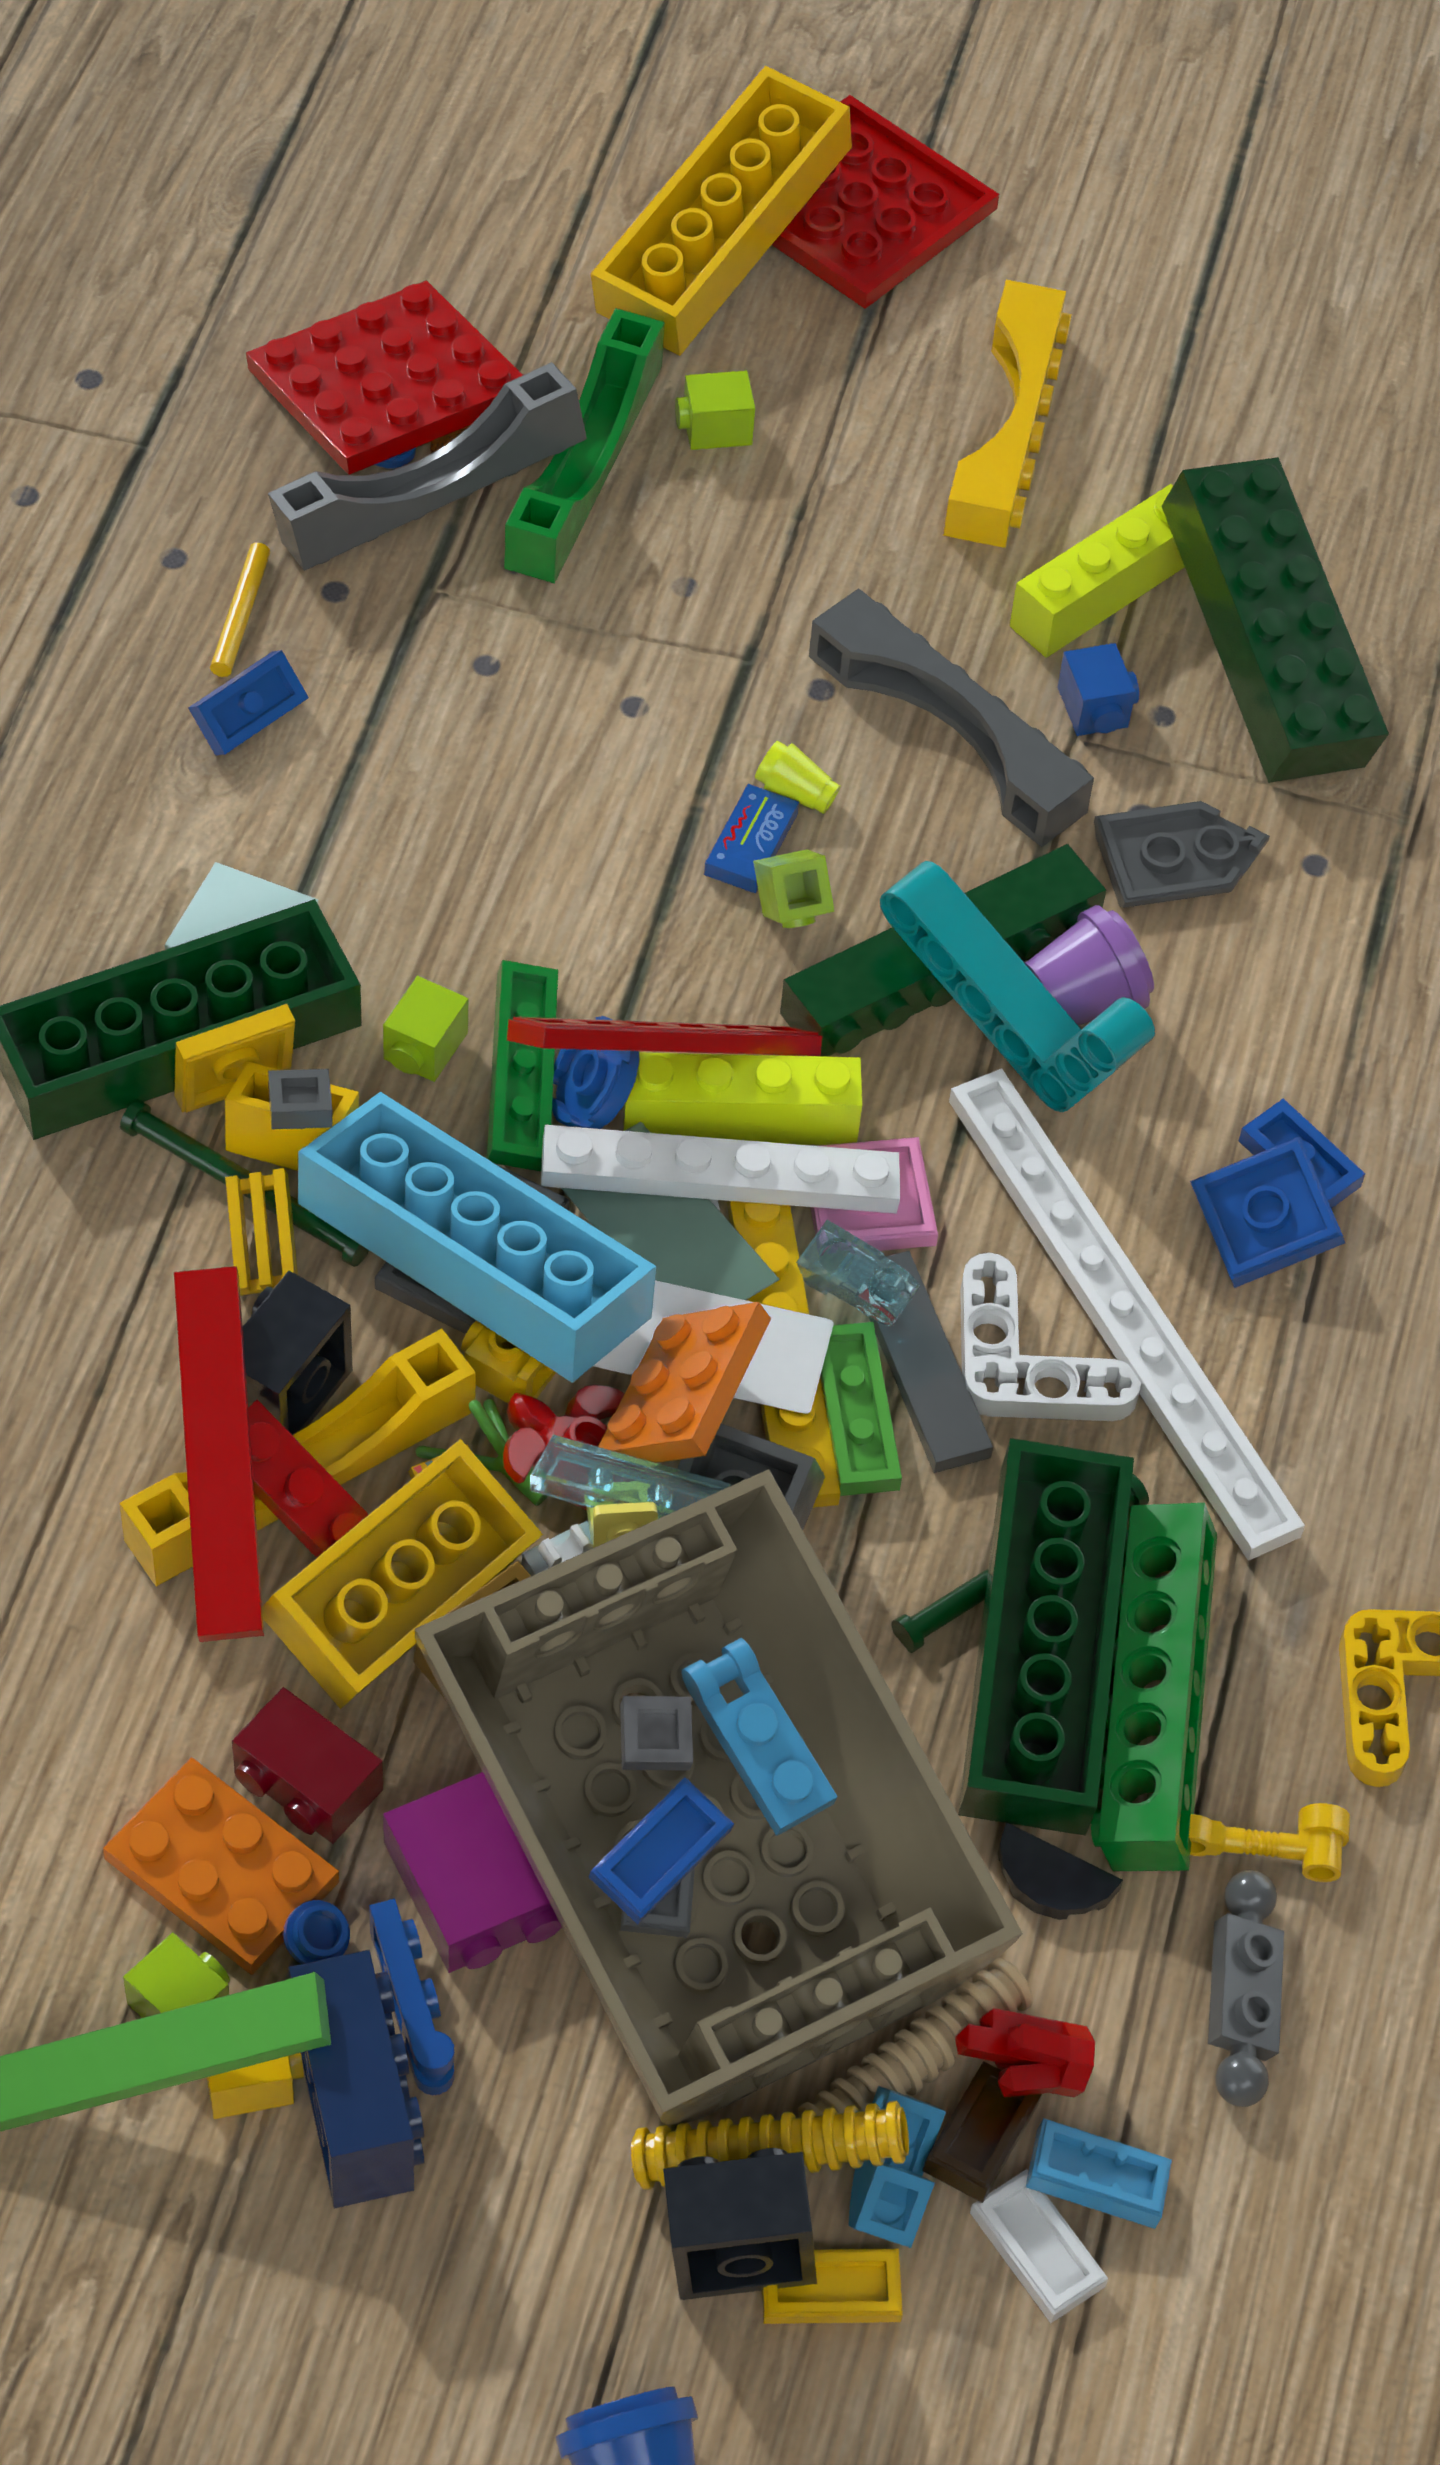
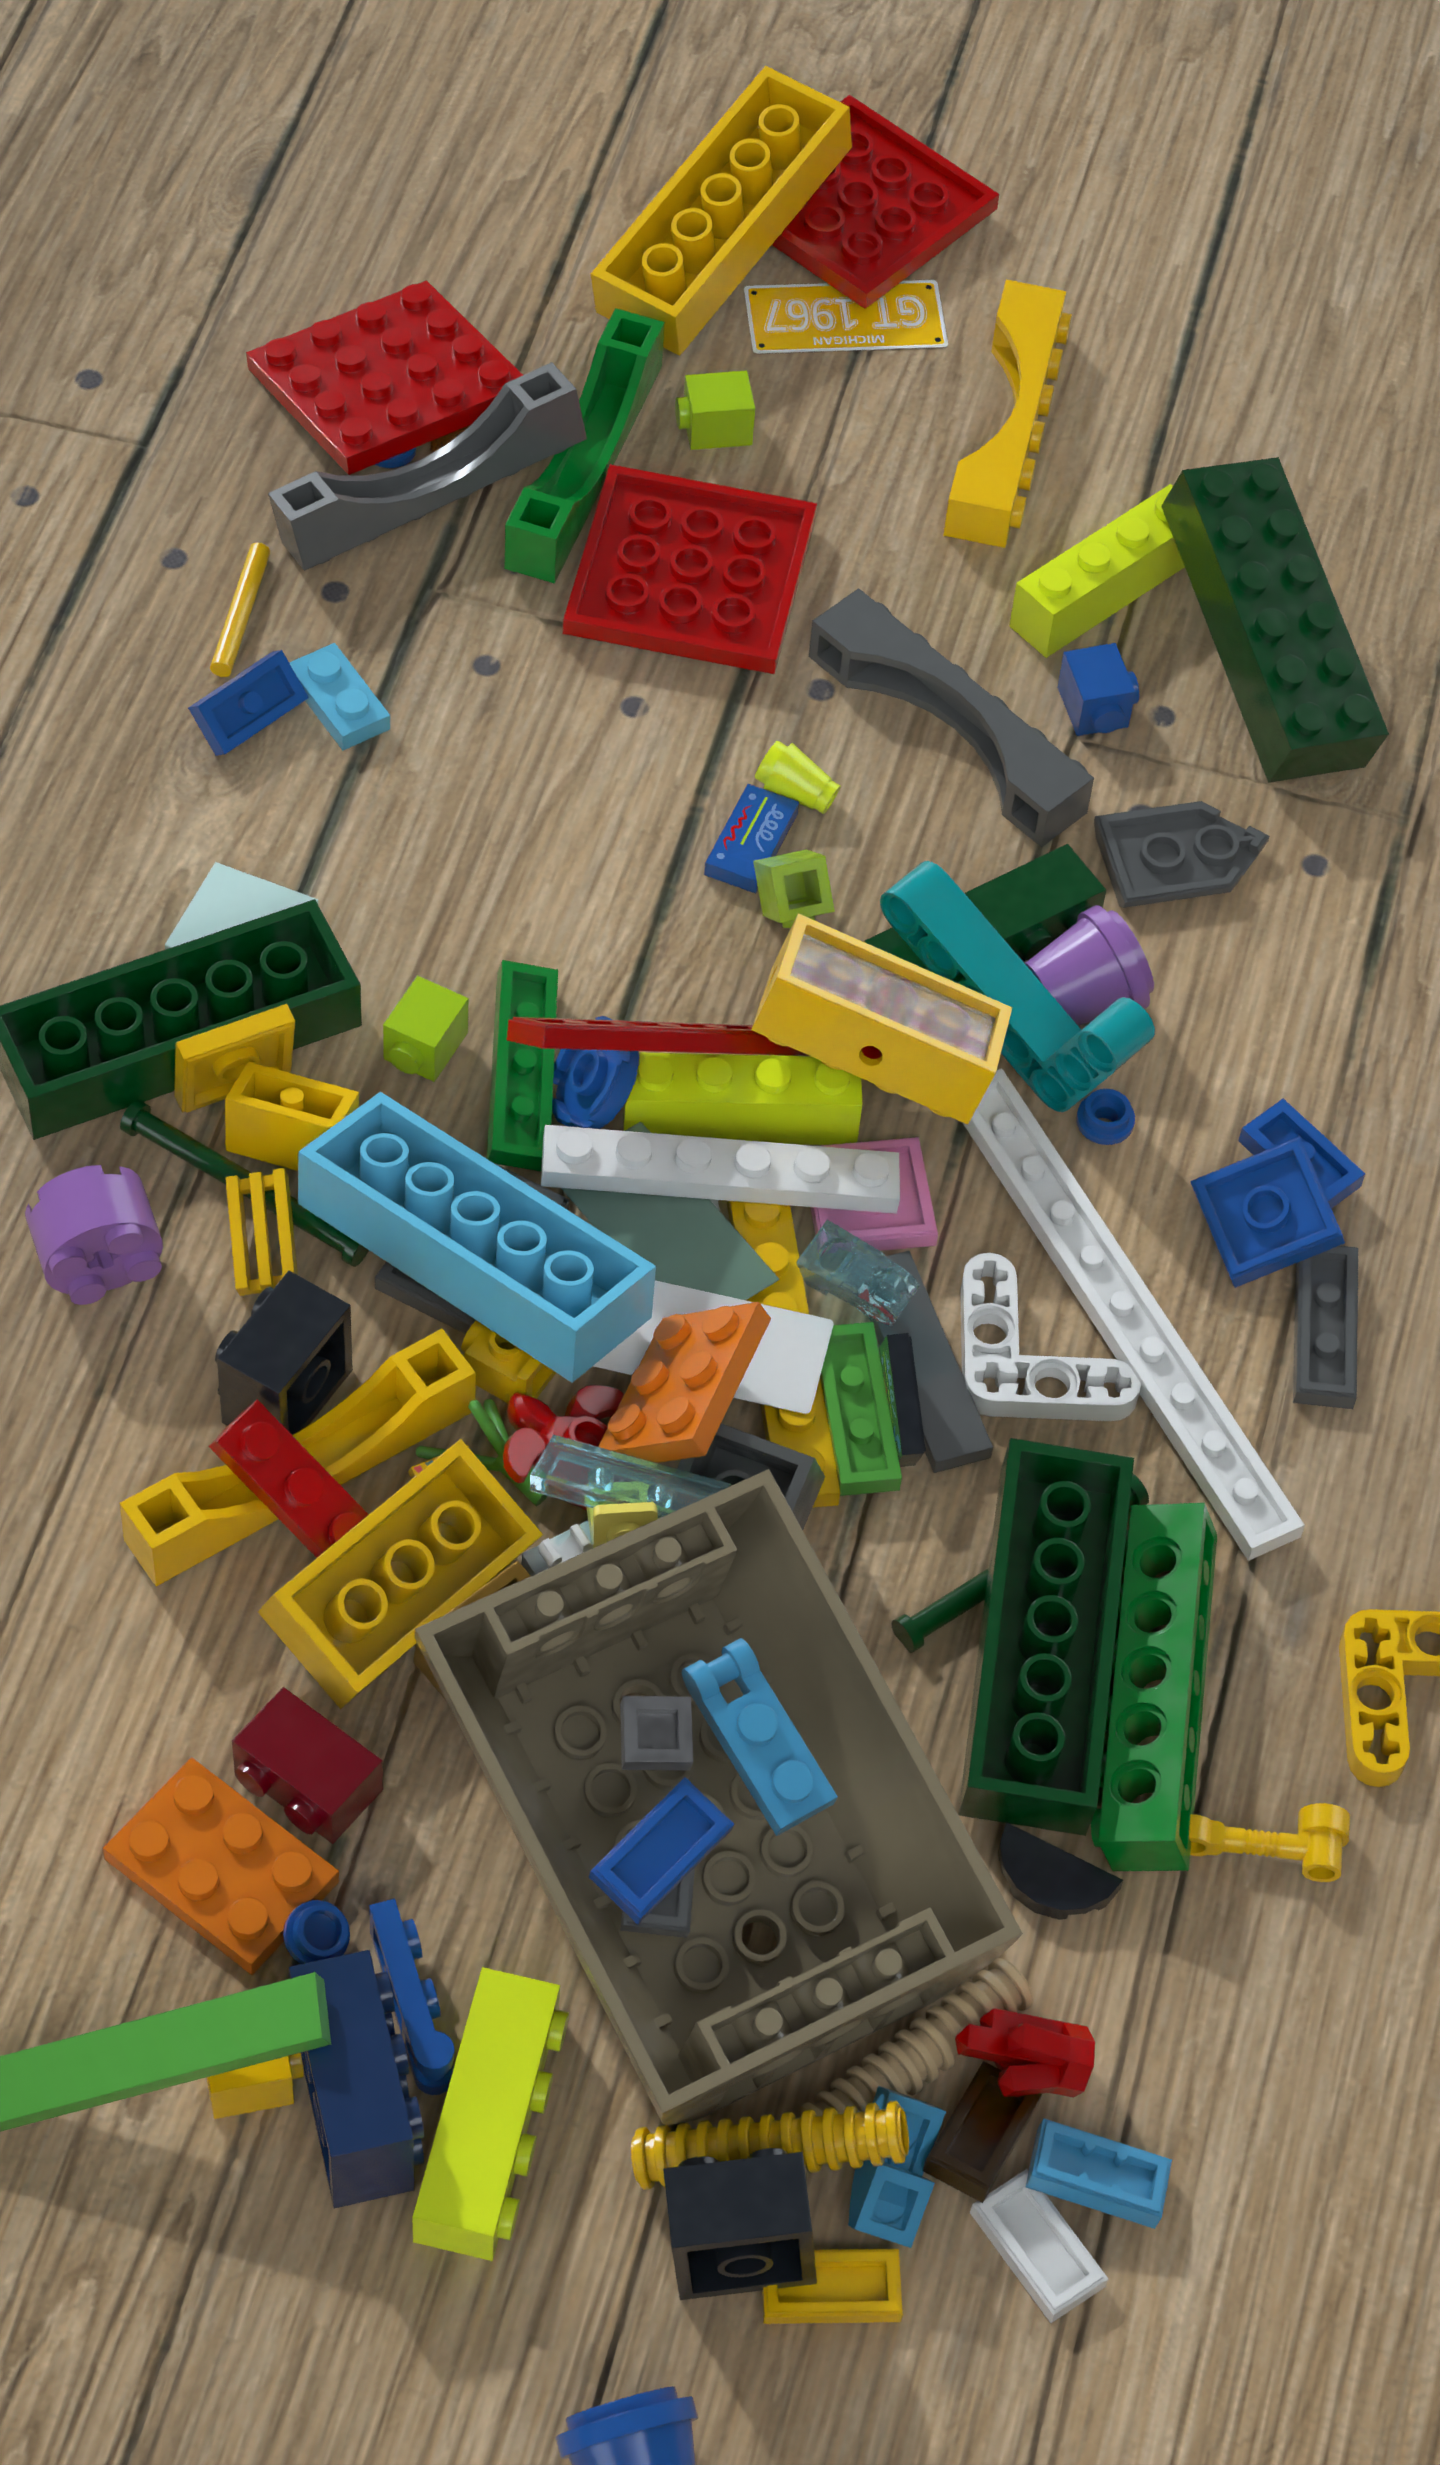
lime brick [123,1932,230,2018] -> none
red tile [174,1266,264,1642] -> none
dark grey plate [268,1069,332,1129] -> none
magenta brick [383,1772,562,1973] -> none
dark grey plate [1208,1870,1284,2107] -> none
none -> medium lavender brick [25,1165,163,1305]
none -> medium azure plate [289,643,390,751]
none -> neon yellow brick [412,1967,569,2261]
none -> red plate [562,464,817,674]
none -> yellow sticker [744,280,948,354]
none -> yellow brick [751,913,1012,1125]
none -> black tile [879,1333,926,1467]
none -> blue plate [1076,1089,1135,1145]
none -> dark grey tile [1293,1246,1358,1409]

